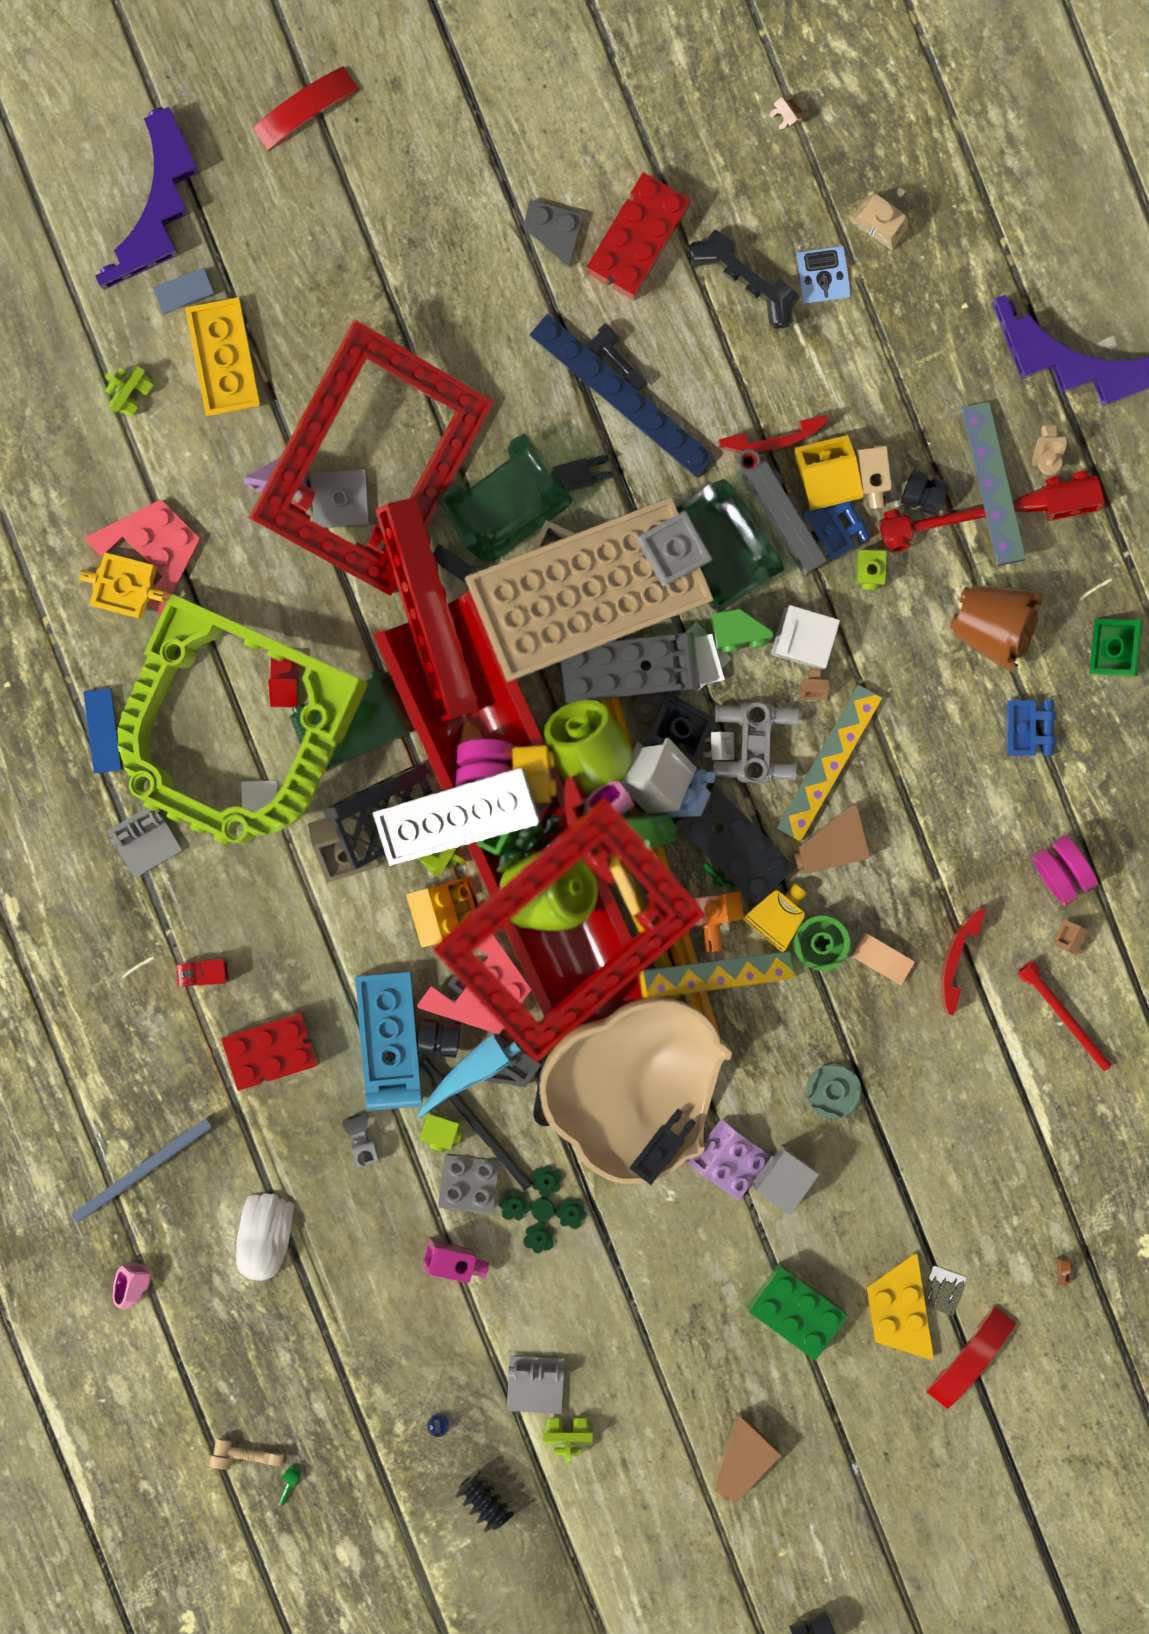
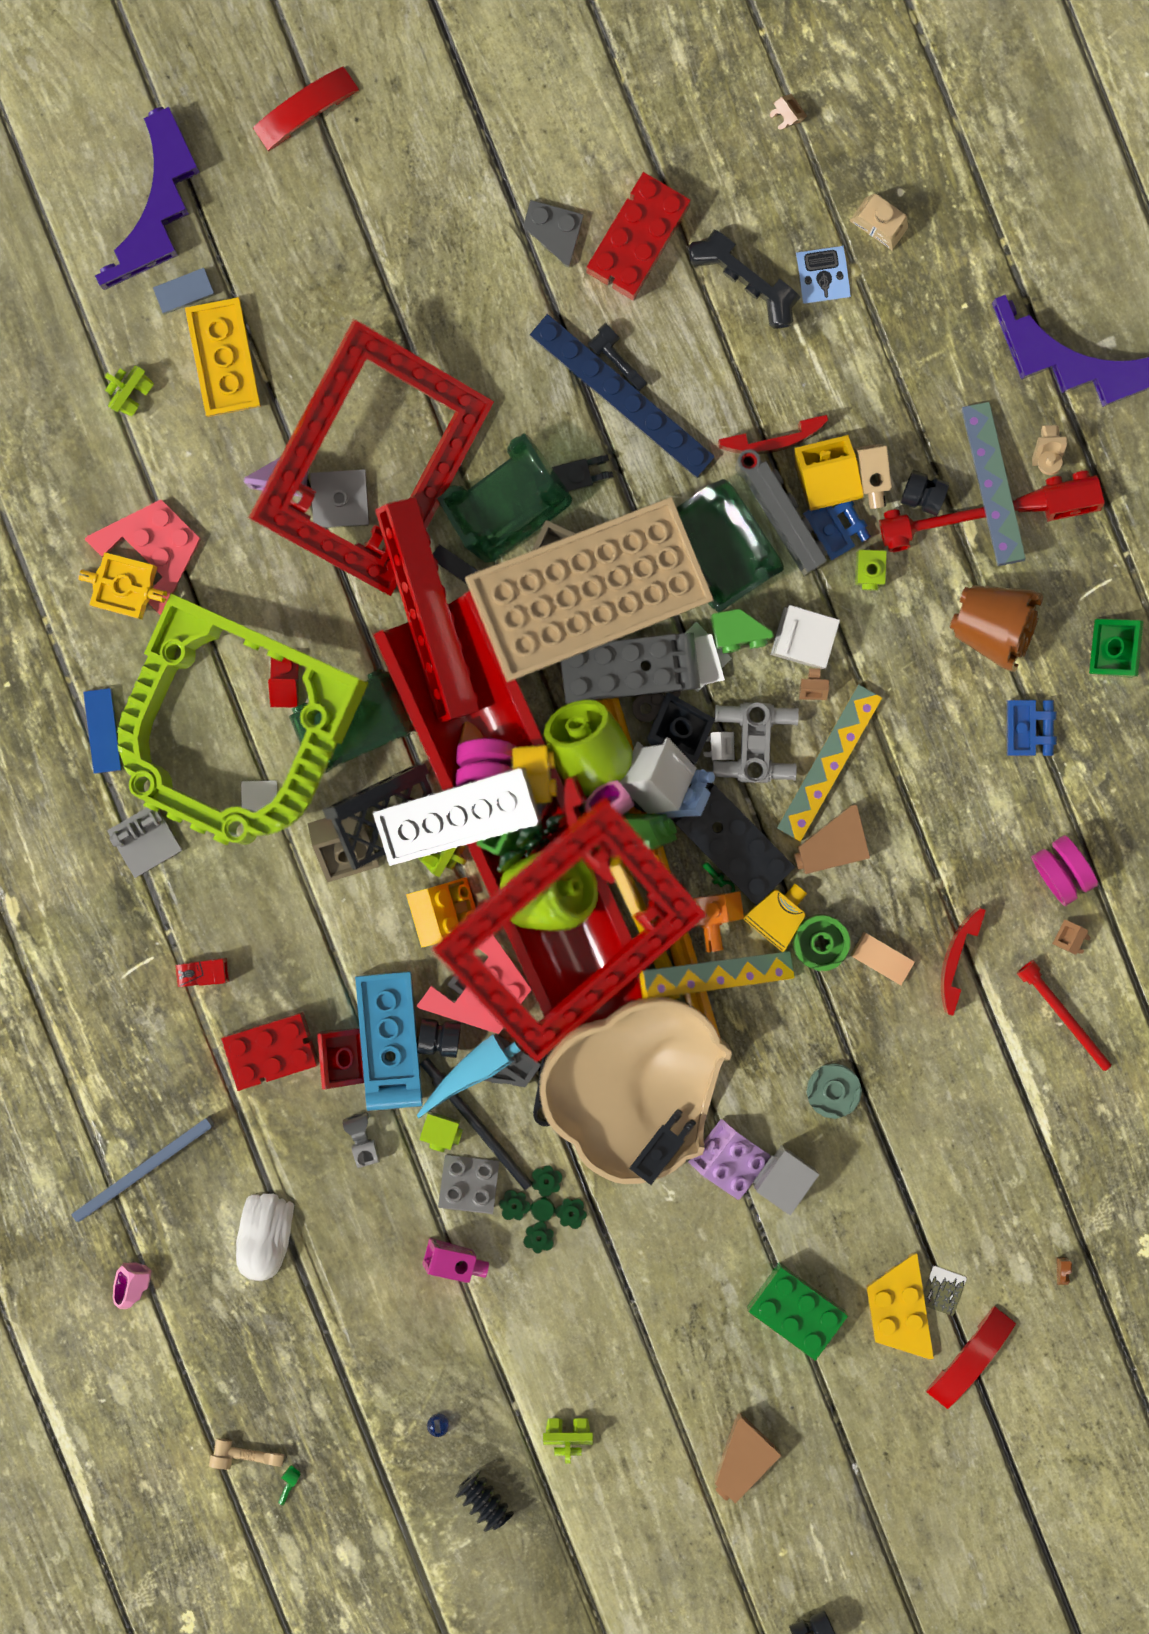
light grey hinge [507,1356,564,1414] -> none
light grey plate [636,511,713,587] -> none
none -> red slope [317,1028,364,1089]

